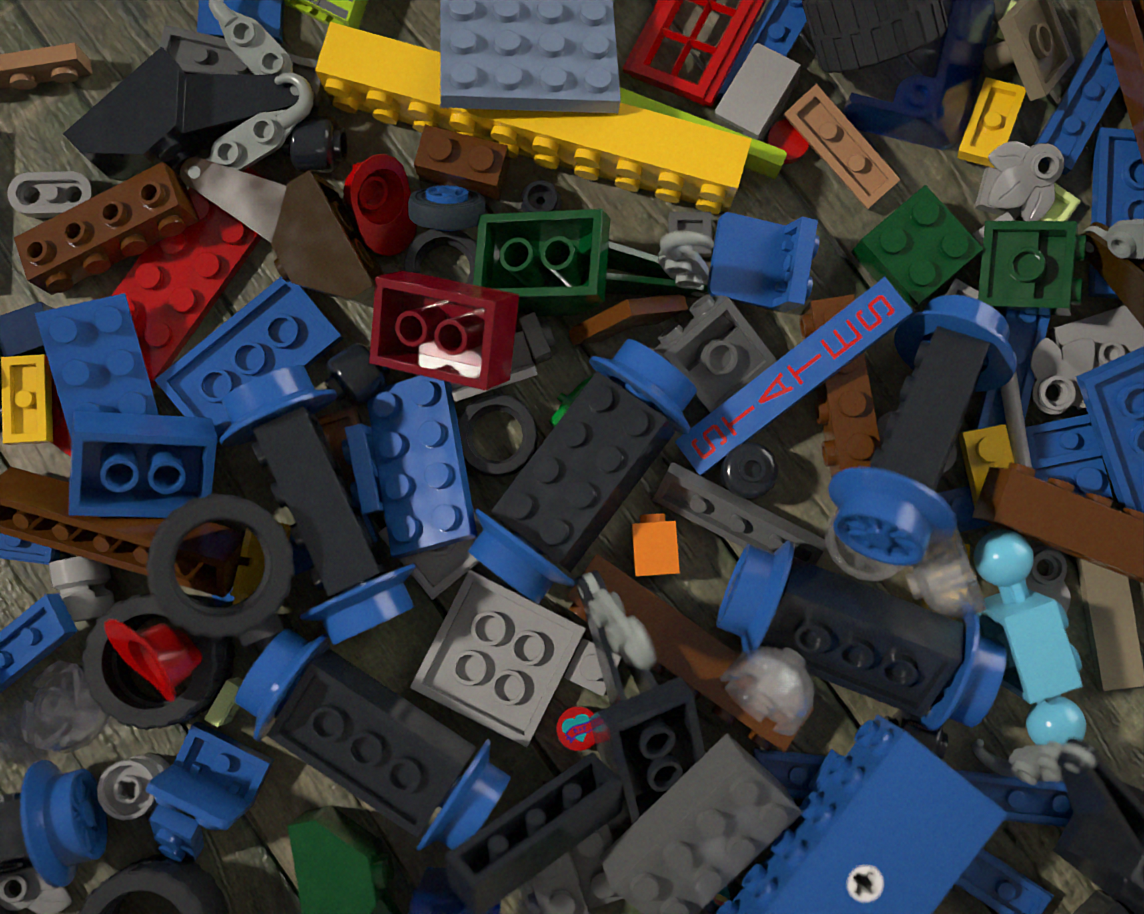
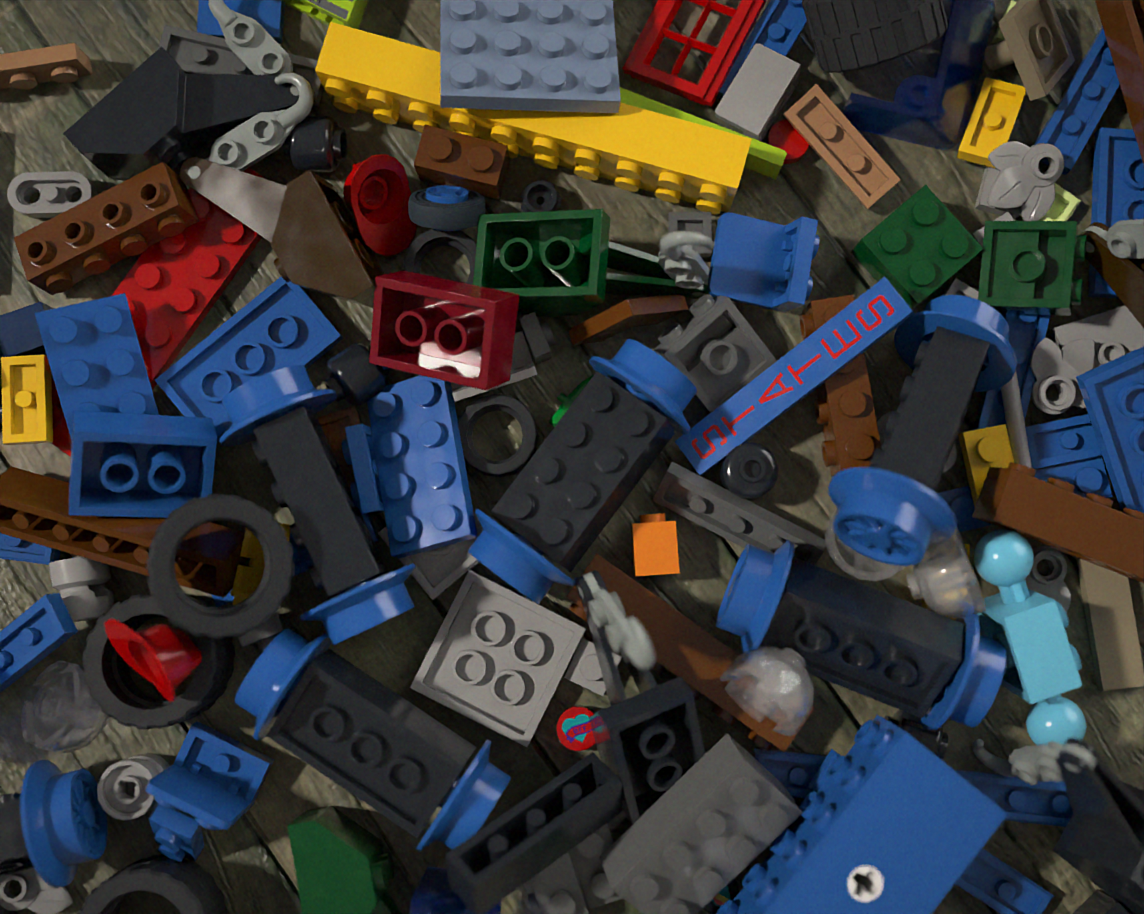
yellowish green tile [205,677,244,727] -> none

